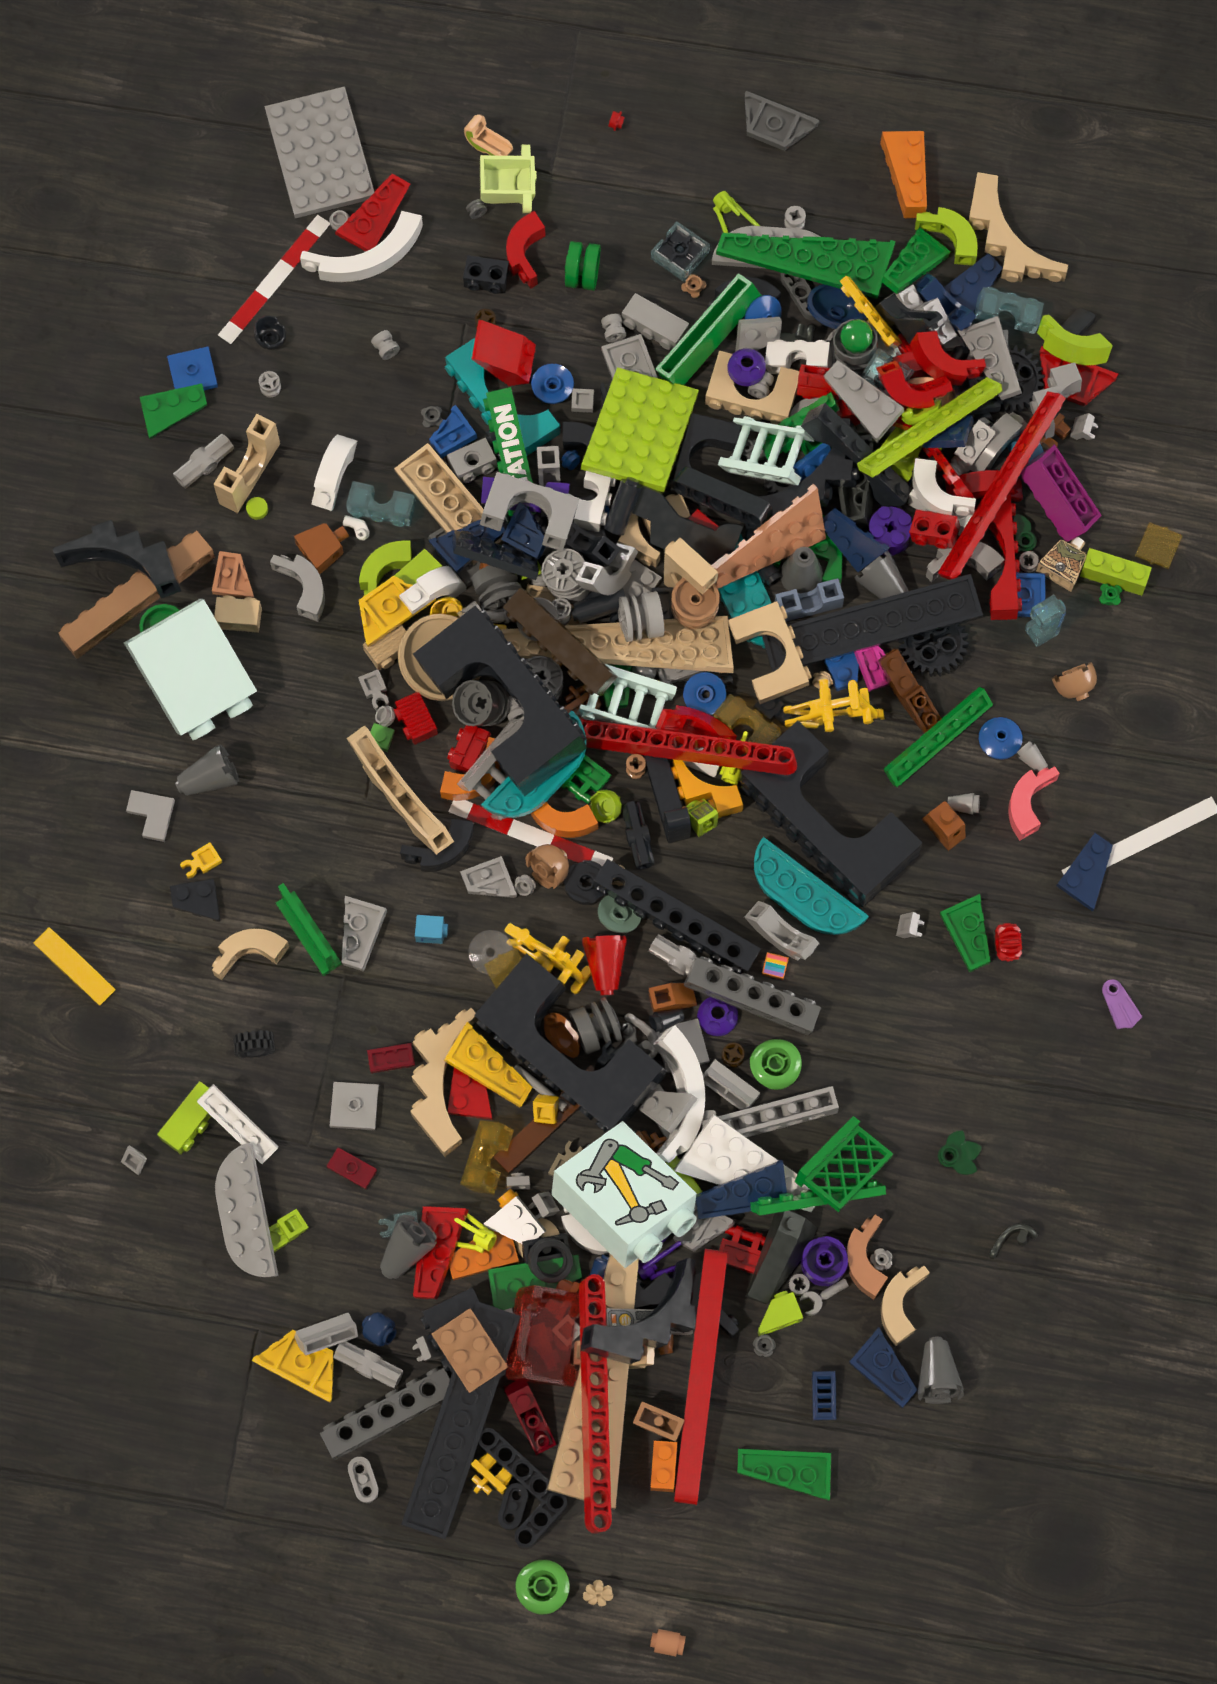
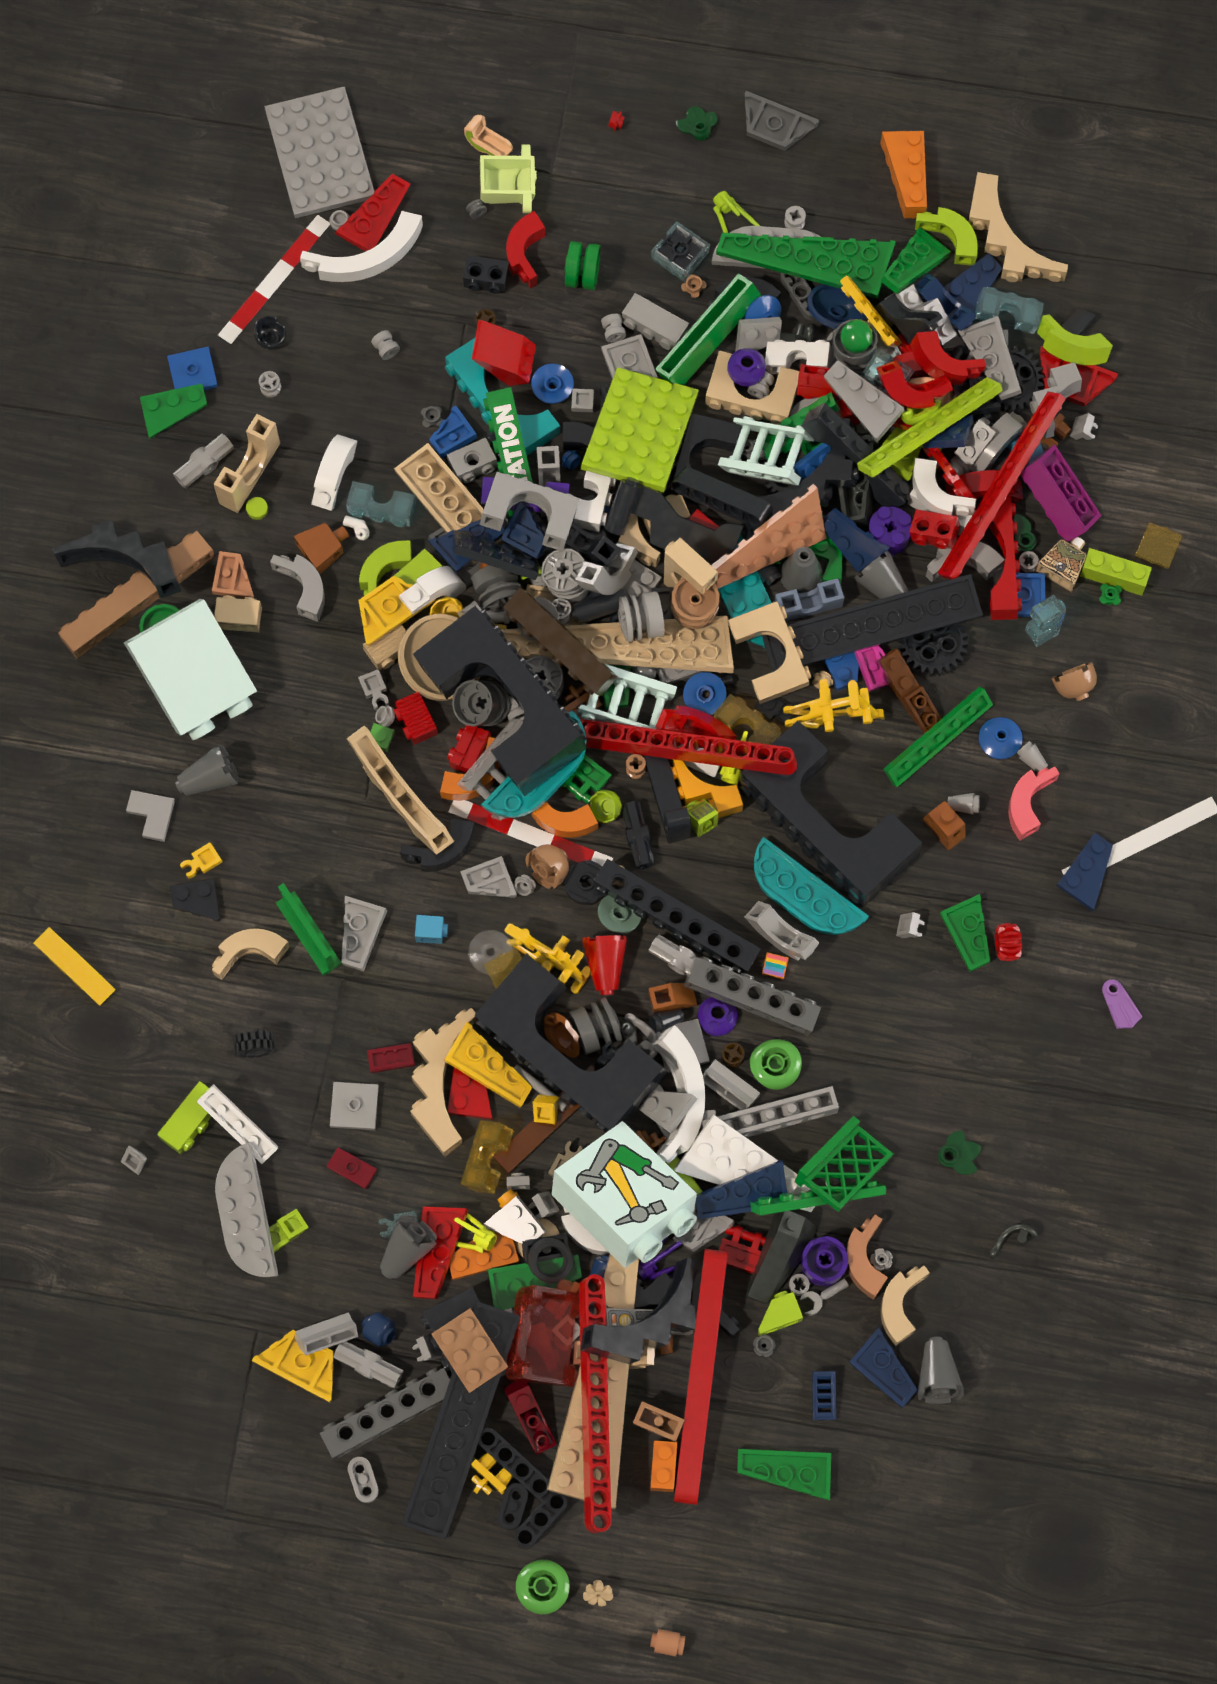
none -> dark green plate [676,106,717,141]

